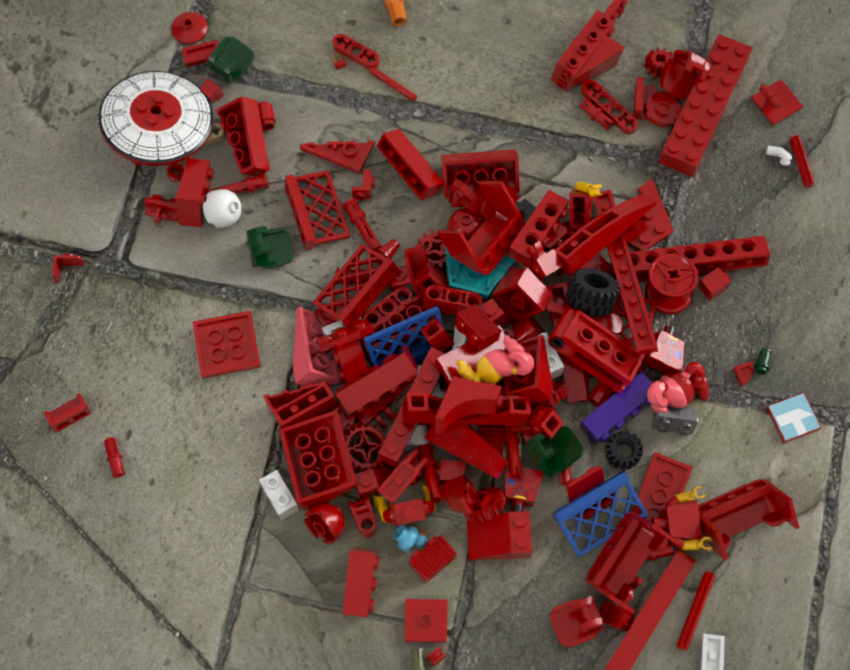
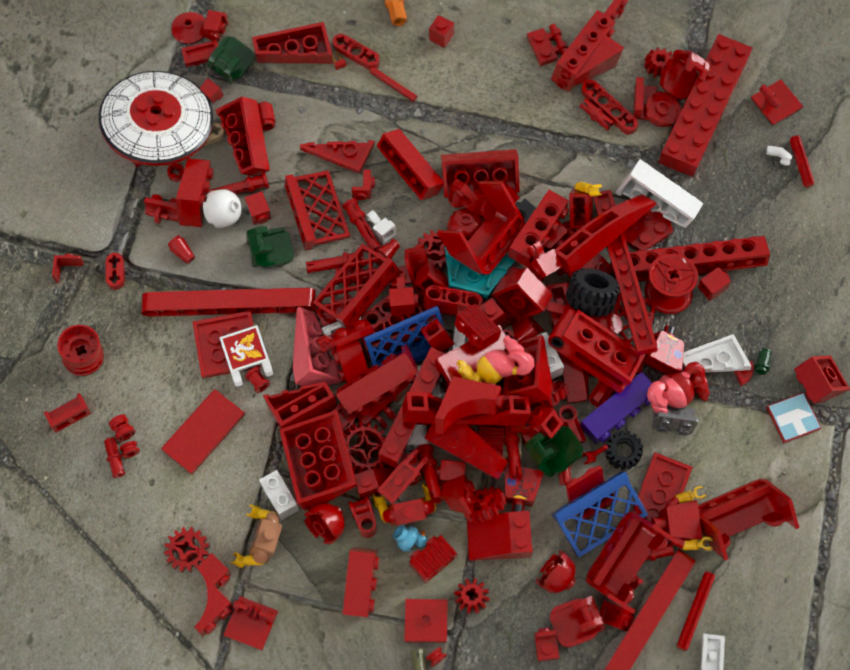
none -> red wheel [57,324,104,376]
none -> red beam [105,253,125,290]
none -> red wheel [108,414,136,442]
none -> red bush [119,441,140,458]
none -> red beam [141,288,316,317]
none -> red tile [161,389,245,475]
none -> red gear [164,527,210,573]
none -> red cone [168,235,195,264]
none -> red arch [194,553,233,637]
none -> red brick [203,10,229,41]
none -> flag [219,325,273,387]
none -> red hinge [223,596,279,650]
none -> nougat torso [230,504,282,568]
none -> red brick [244,191,272,225]
none -> red bush [245,367,271,393]
none -> red wedge [252,22,333,64]
none -> red pin [306,252,366,274]
none -> white piece [366,210,397,244]
none -> red brick [389,277,419,316]
none -> red brick [429,15,454,48]
none -> red gear [454,578,490,615]
none -> red plate [527,24,568,67]
none -> red bracket [534,628,560,662]
none -> red cylinder [536,550,576,594]
none -> red piece [558,405,586,444]
none -> red hand [581,444,608,464]
none -> white wedge [615,159,703,228]
none -> white wing [683,334,751,373]
none -> red slope [794,355,850,404]

